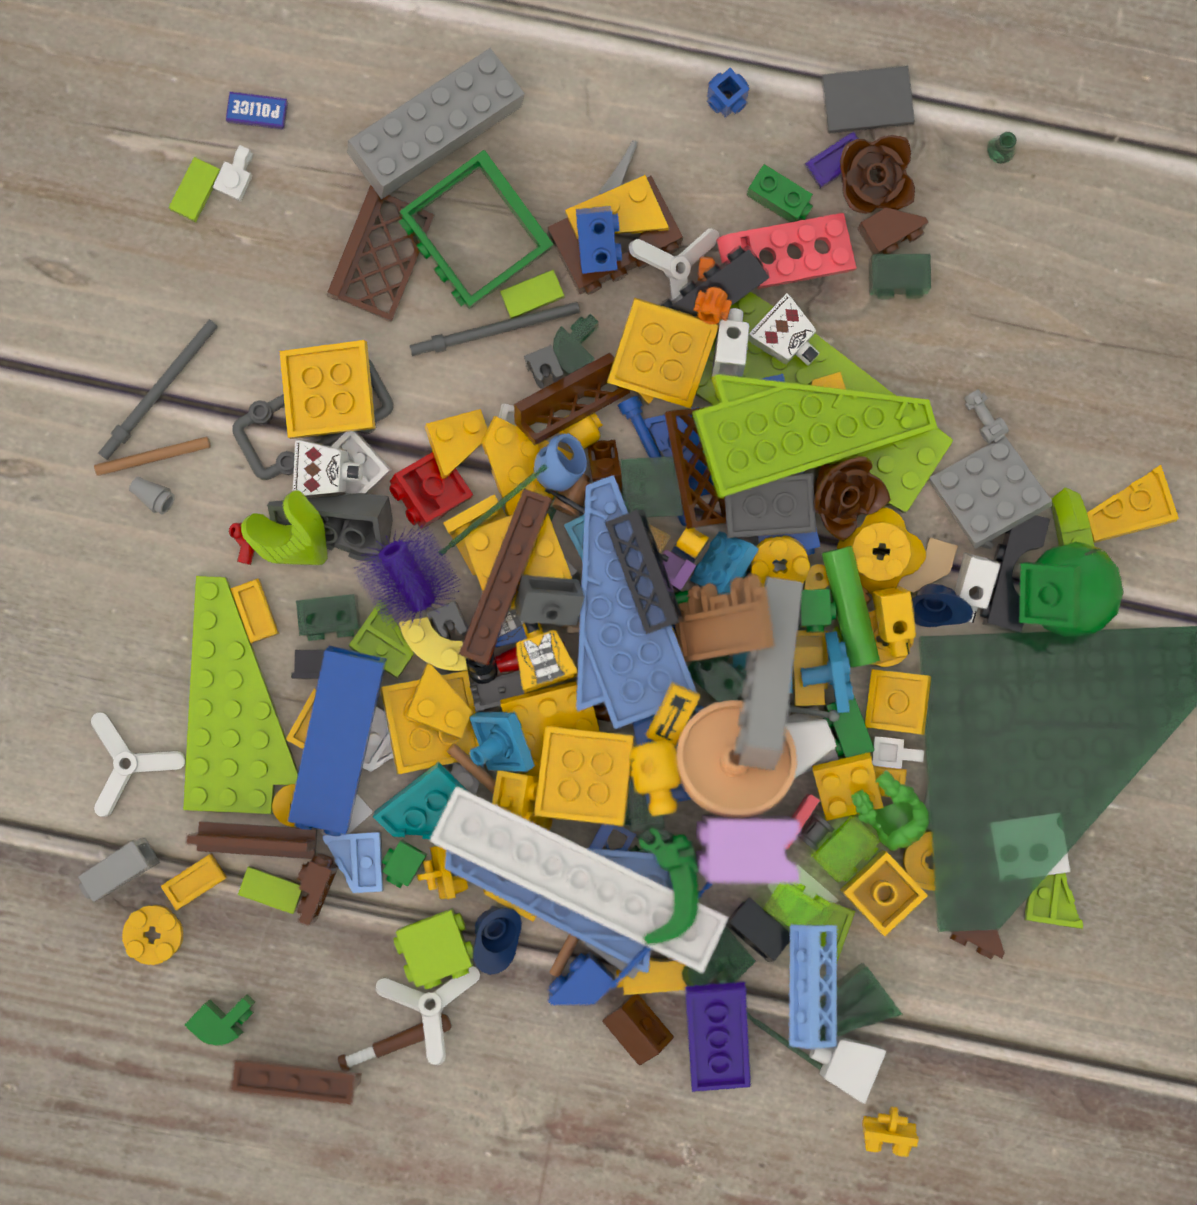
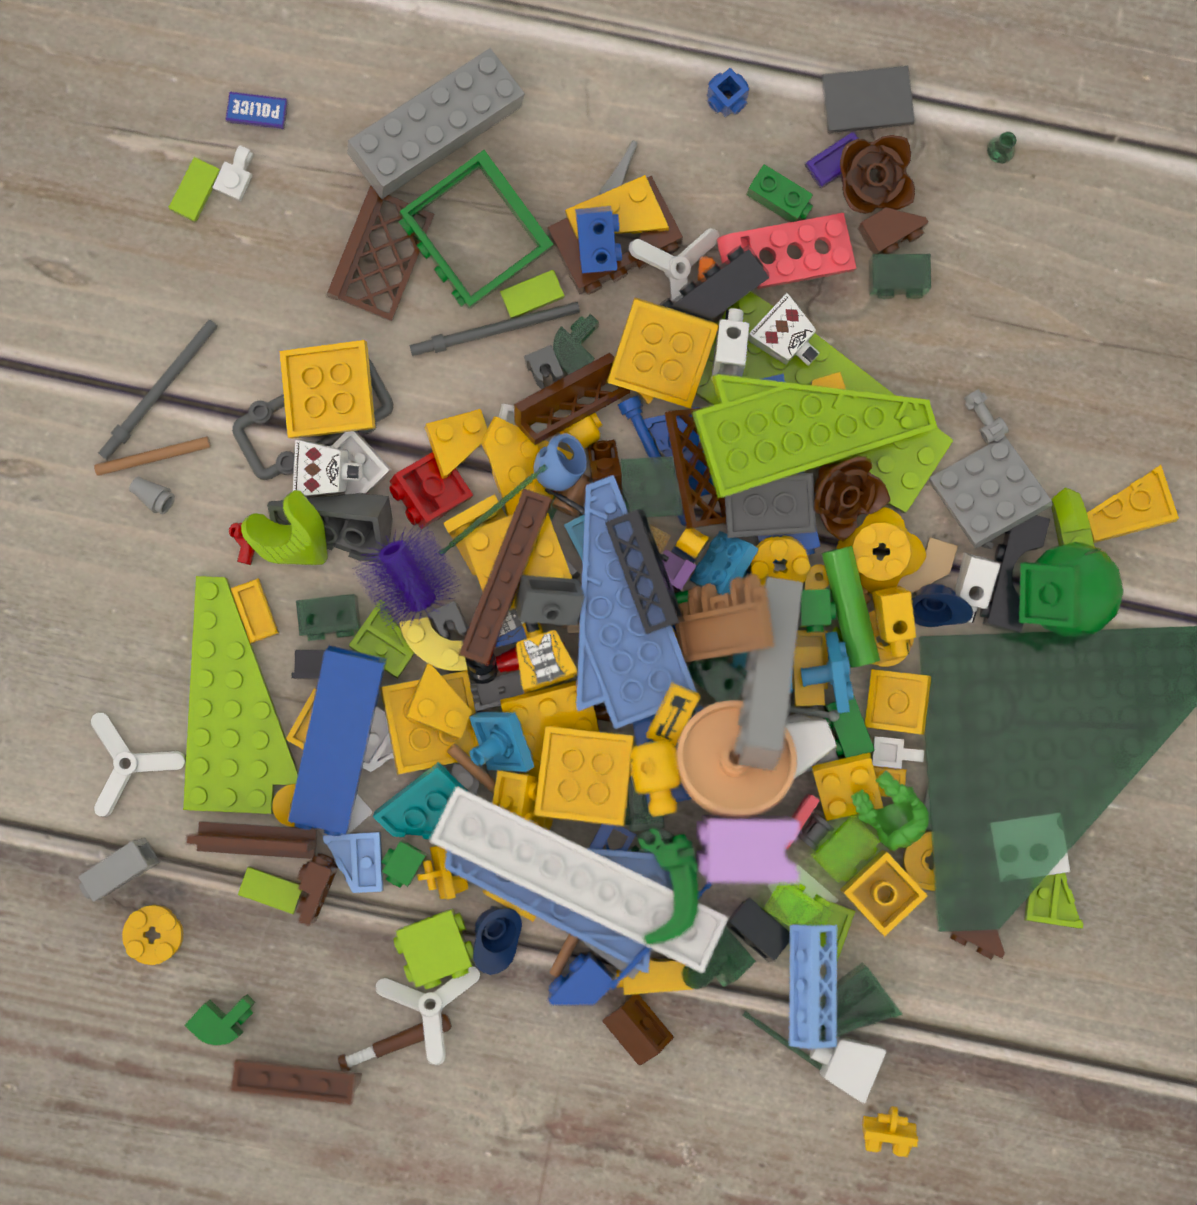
yellow tile [161,853,227,911] -> none
dark purple tile [685,982,751,1092] -> none
orange gear [693,287,732,325] -> none

